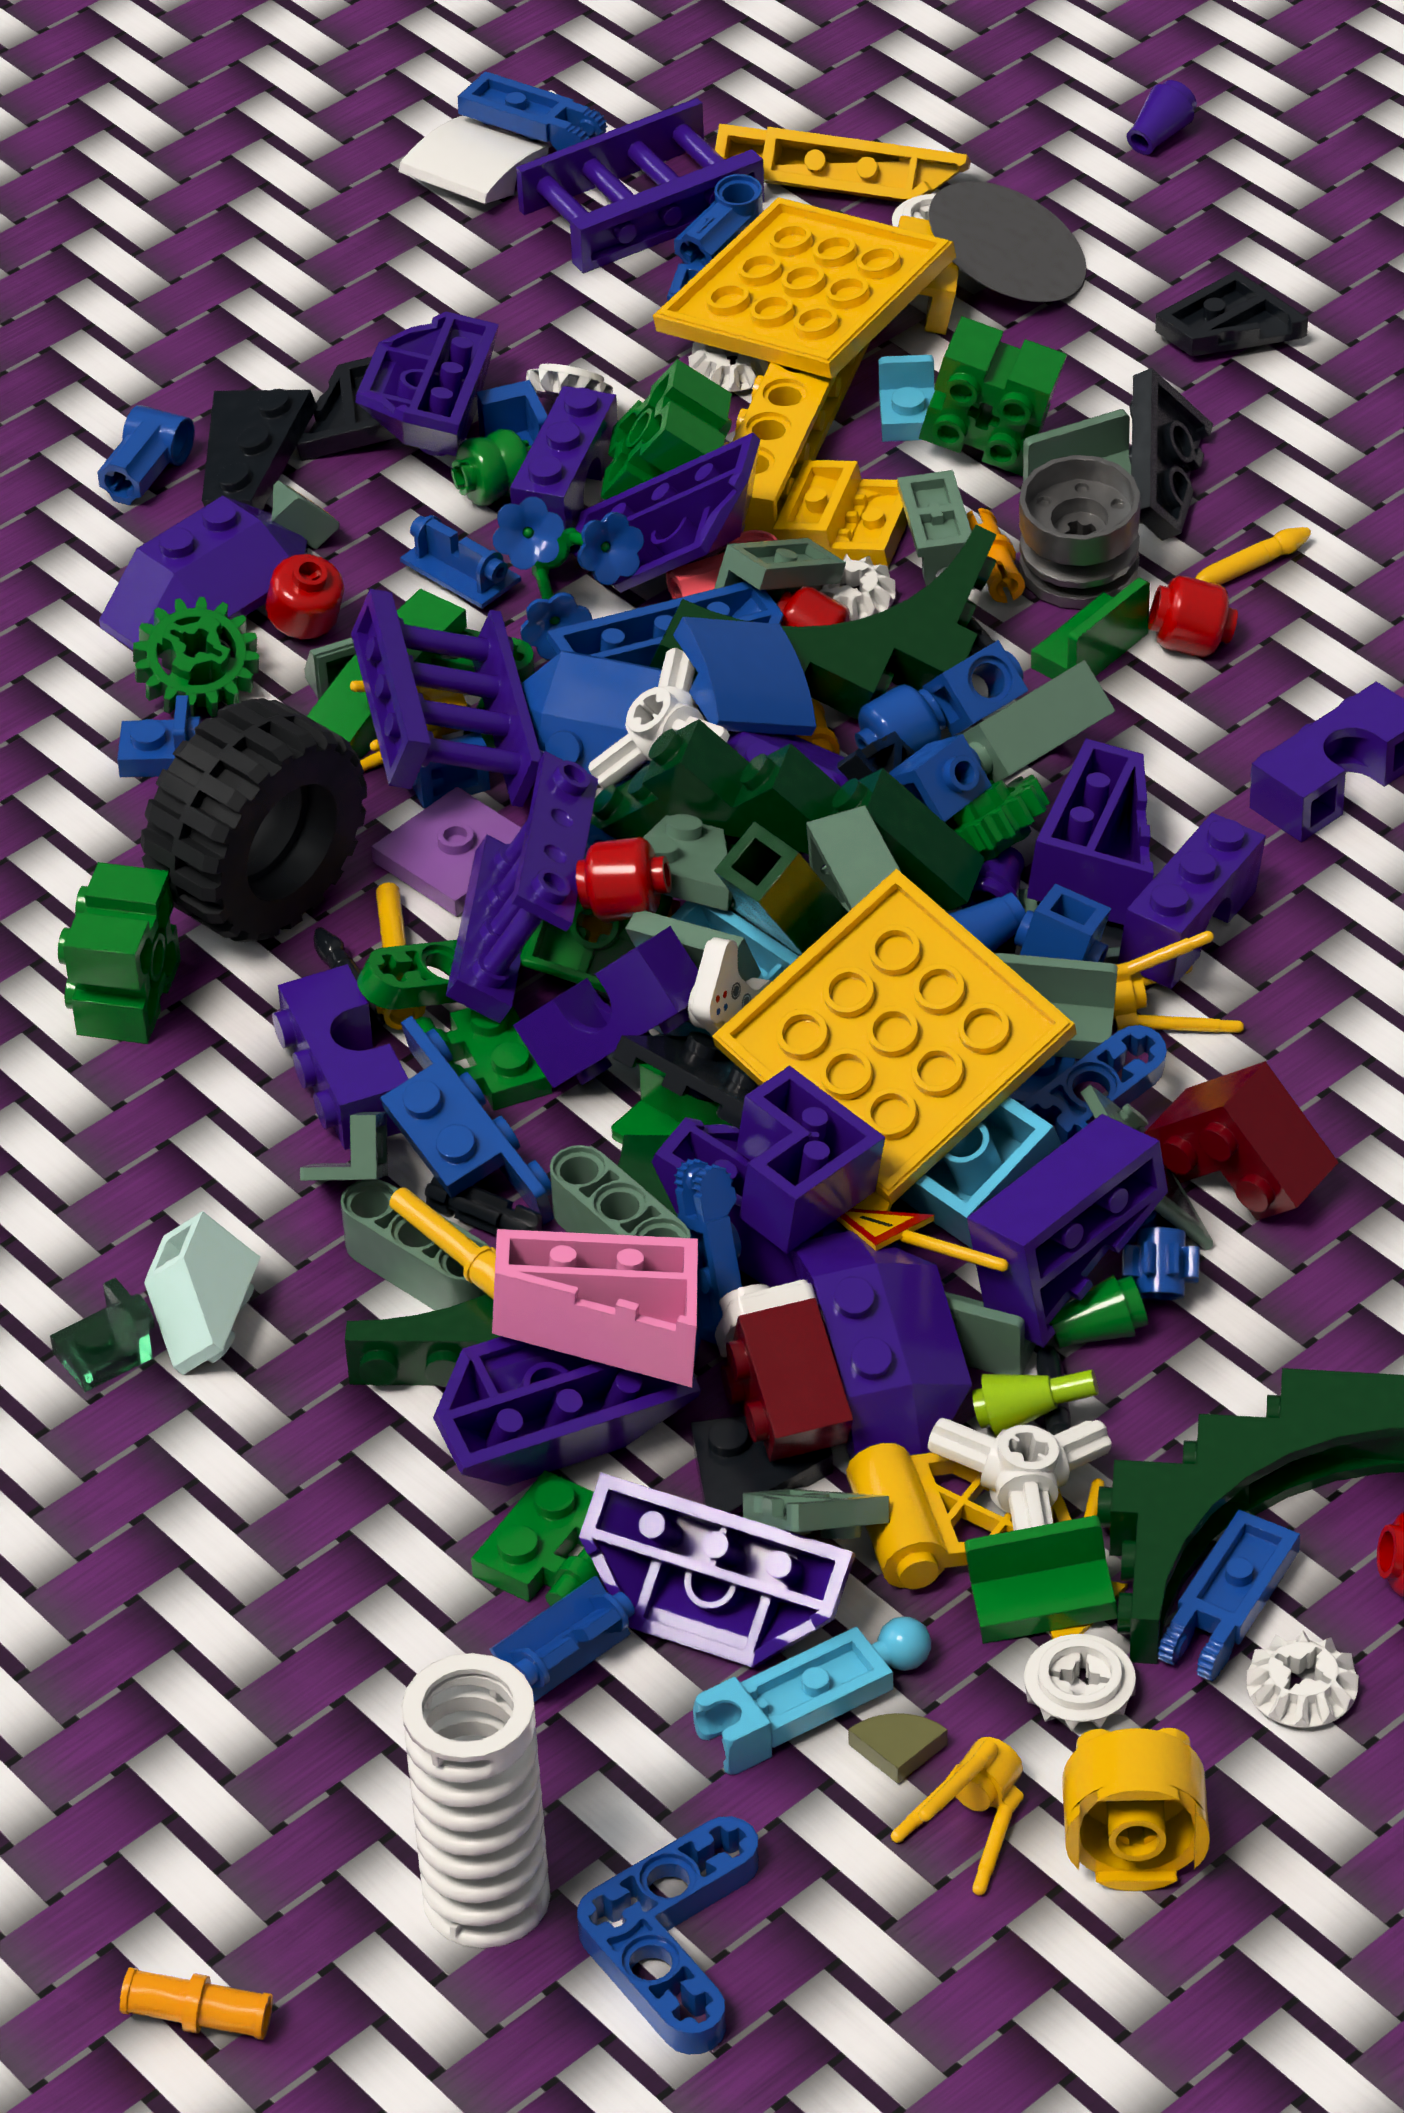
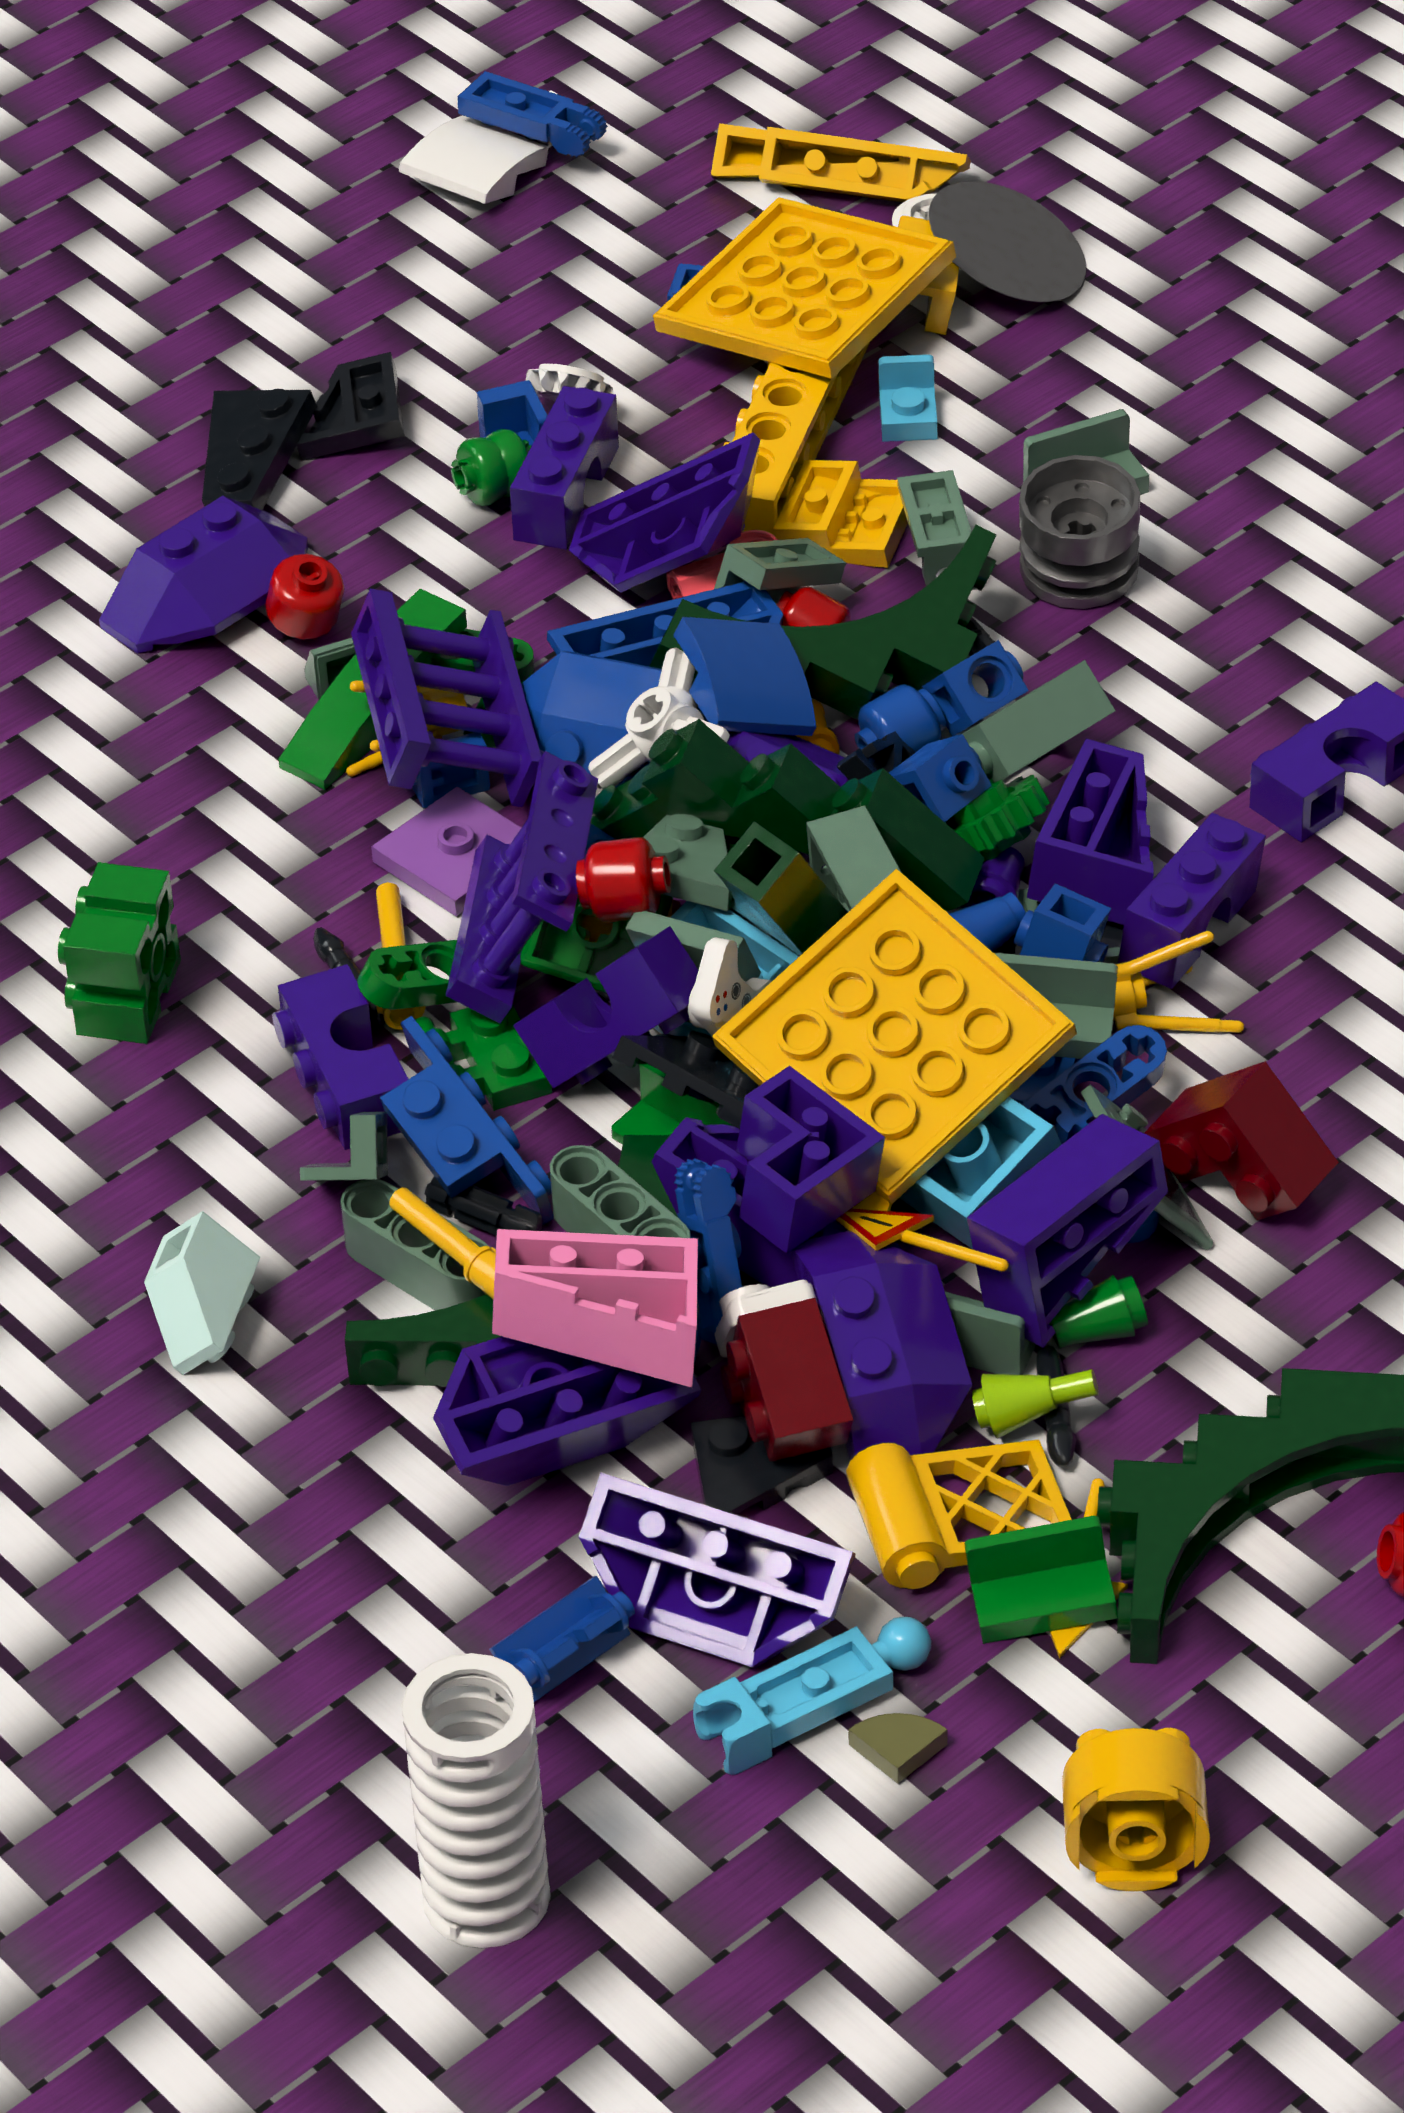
clear green bracket [50,1278,155,1392] -> none
blue piece [97,405,195,505] -> none
blue bracket [117,695,202,777] -> none
light orange pin [119,1967,273,2040] -> none
green gear [133,597,259,717] -> none
black tyre [141,698,367,942] -> none
sand green slope [272,480,340,549] -> none
dark purple wedge [355,311,499,457] -> none
blue hinge [400,515,521,609] -> none
green plate [471,1470,600,1606] -> none
blue plant [492,497,644,660] -> none
dark purple fence [516,98,765,274] -> none
blue beam [577,1816,759,2055] -> none
green brick [600,359,732,500] -> none
blue piece [674,174,763,266] -> none
white gear [688,342,768,392] -> none
sand green wing [743,1489,889,1539] -> none
white gear [804,554,895,621] -> none
yellow plant [891,1737,1024,1896] -> none
green brick [919,316,1067,476] -> none
white bush [928,1418,1112,1531] -> none
light orange pin [966,508,1025,603] -> none
white gear [1024,1634,1136,1731] -> none
green panel [1031,577,1150,679] -> none
blue gear [1122,1227,1200,1300] -> none
dark purple cone [1126,80,1197,155] -> none
black wing [1129,368,1213,541] -> none
red head [1148,576,1238,658] -> none
black wing [1155,270,1308,356] -> none
blue hinge [1157,1510,1300,1682] -> none
yellow piece [1195,527,1311,585] -> none
white gear [1246,1630,1359,1728] -> none

